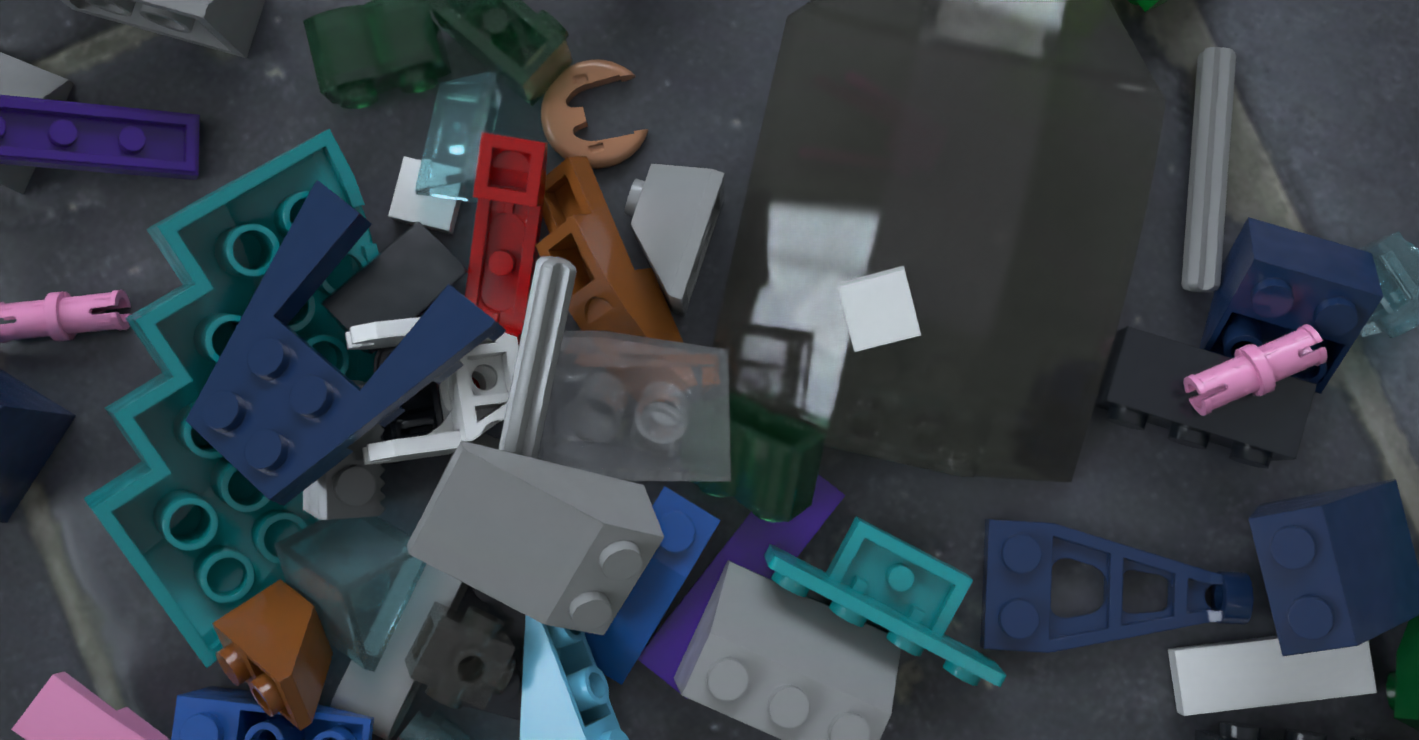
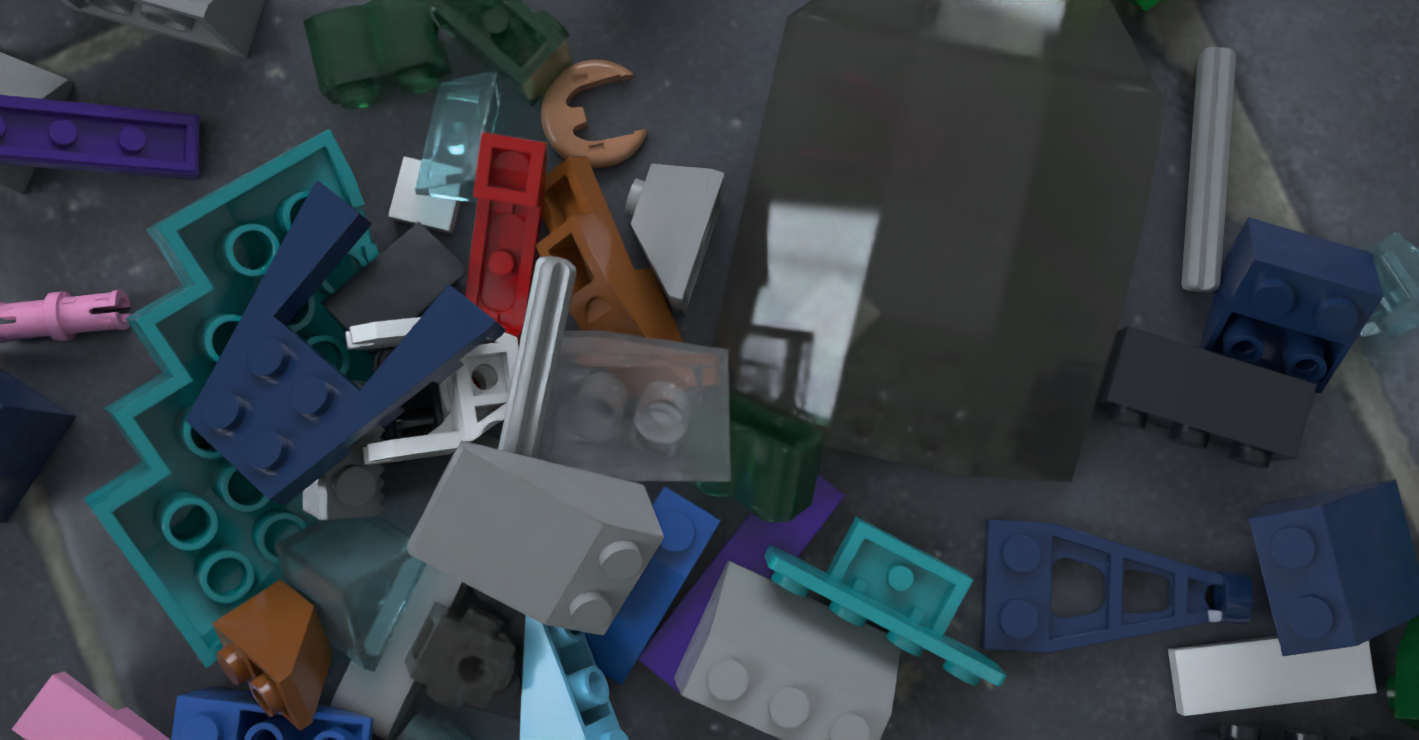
white tile [837,266,921,352] -> none
bright pink pin [1183,324,1327,416] -> none

